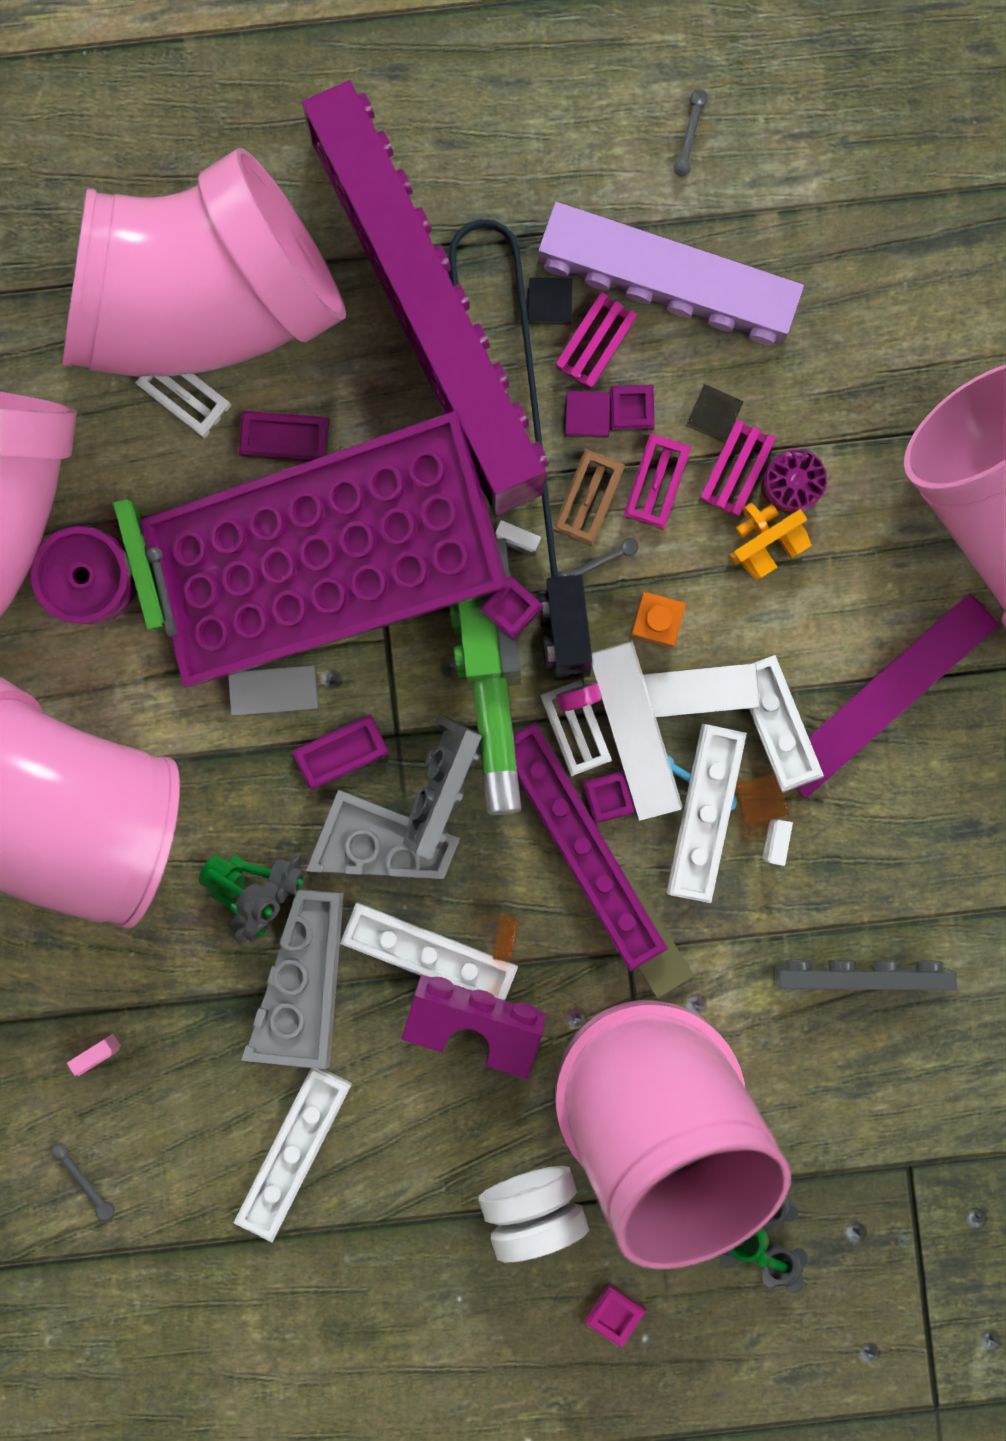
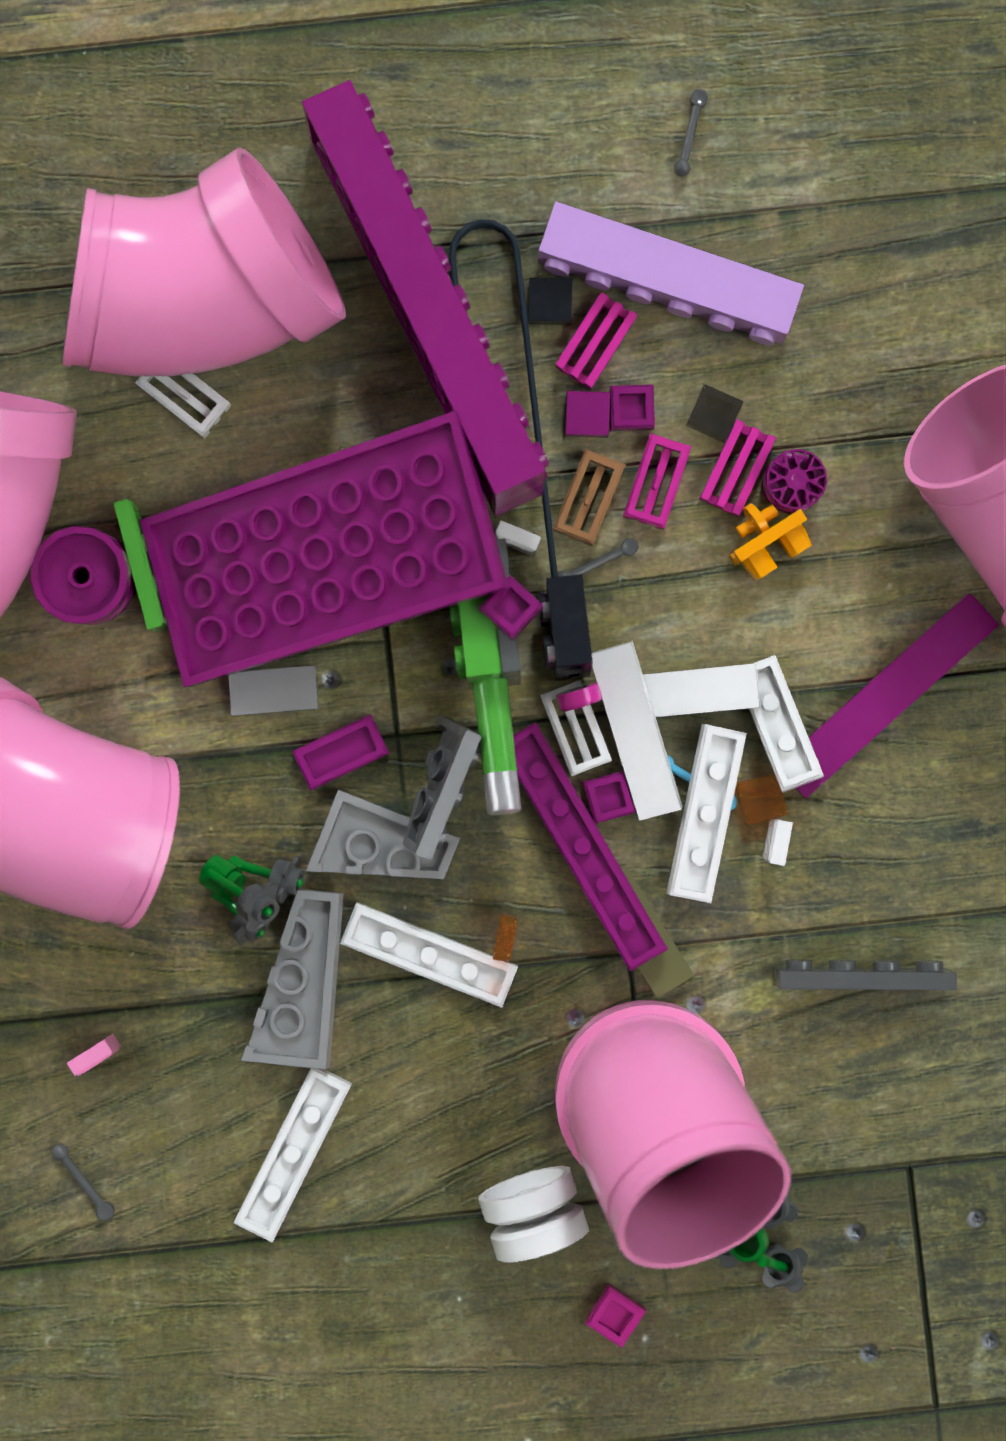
dark grey hinge [146,547,177,637] -> none
magenta tile [239,411,330,461] -> none
magenta arch [401,974,547,1079] -> none
orange brick [629,592,686,649] -> none

